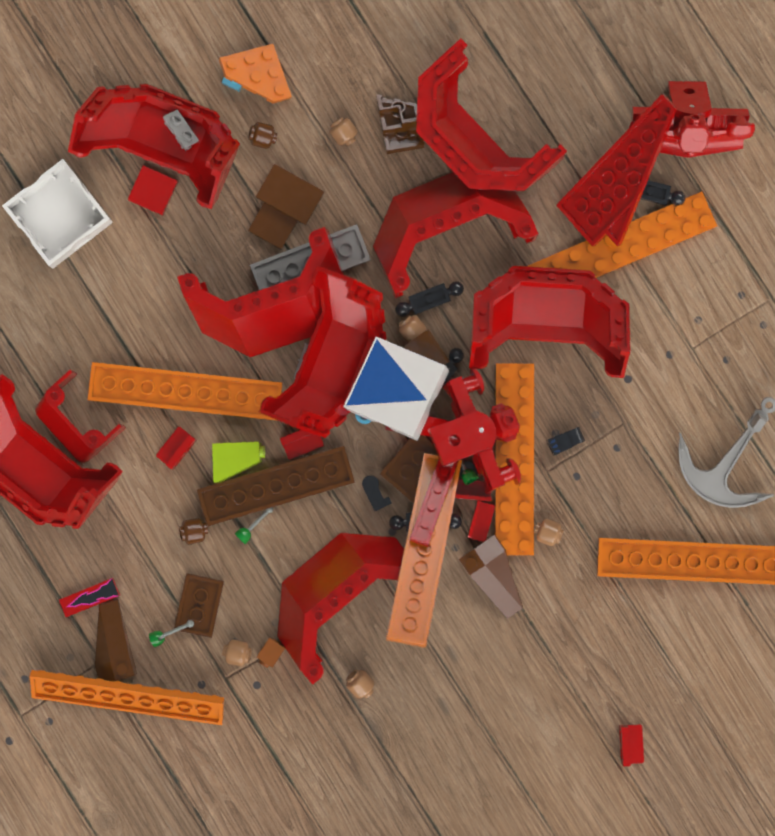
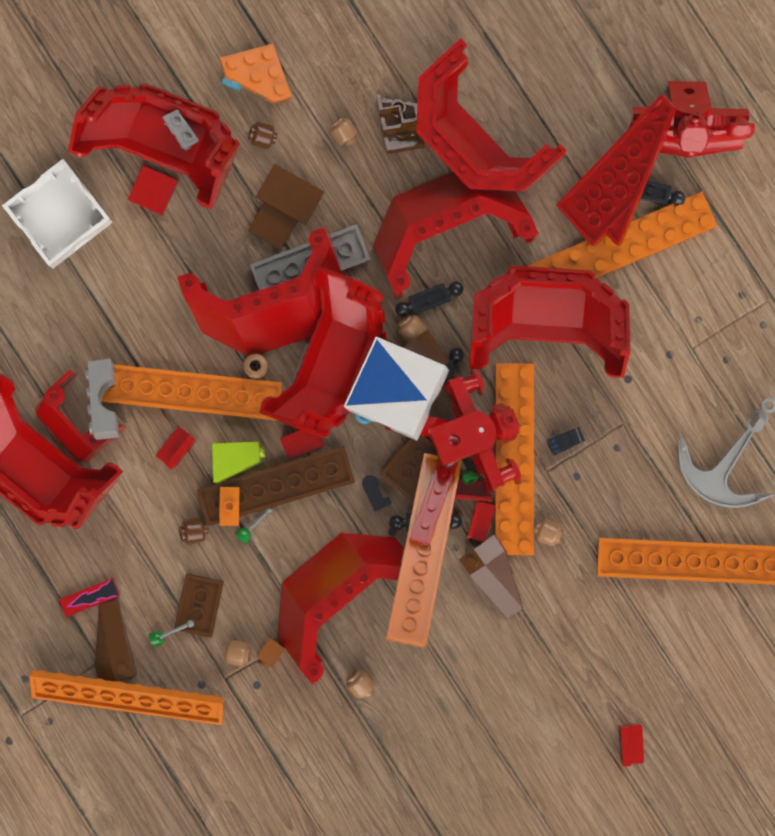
none -> light grey arch [85,359,119,440]
none -> orange plate [219,487,240,526]
none -> medium nougat head [243,354,269,379]

